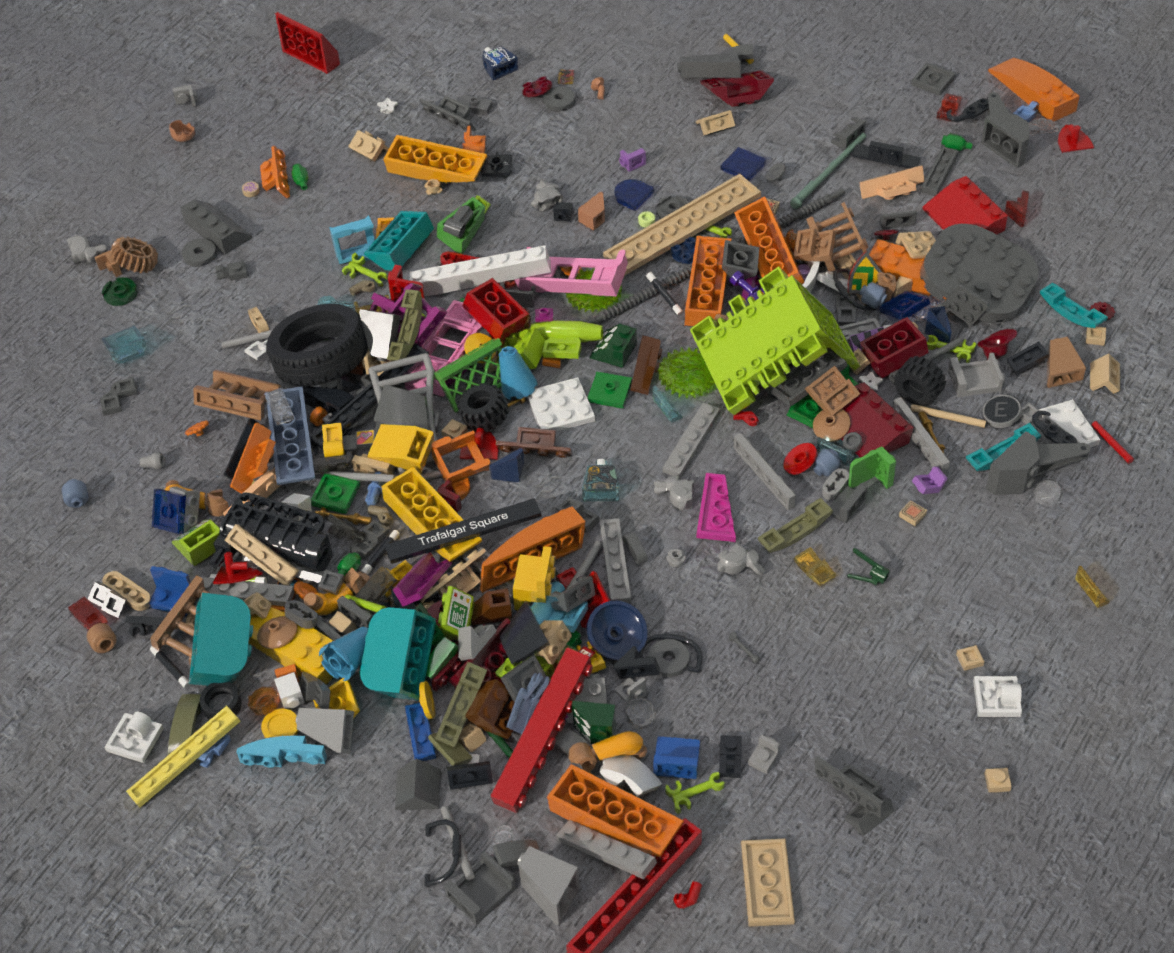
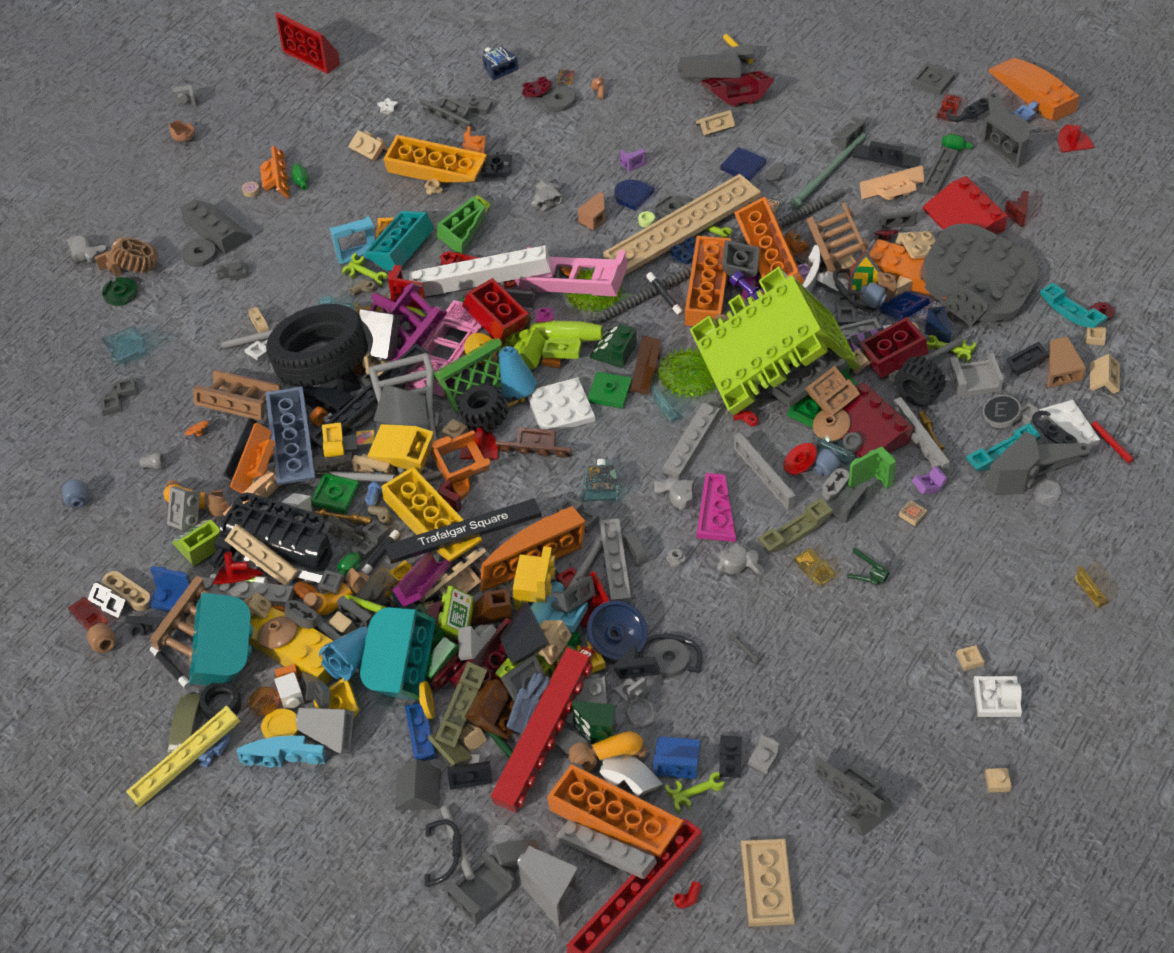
white plate [105,712,164,763] -> none
clear blue tile [152,488,186,534] -> none
clear plate [264,388,295,425] -> none
olive slope [387,289,422,361] -> none
dark grey piece [443,205,474,238] -> none
dark blue slope [490,448,524,482] -> none
black bracket [553,202,573,222] -> none
medium nougat slope [794,228,836,261] -> none
white plate [859,372,883,391] -> none
tan bar [910,404,986,428] -> none
dark red piece [977,329,1018,360] -> none

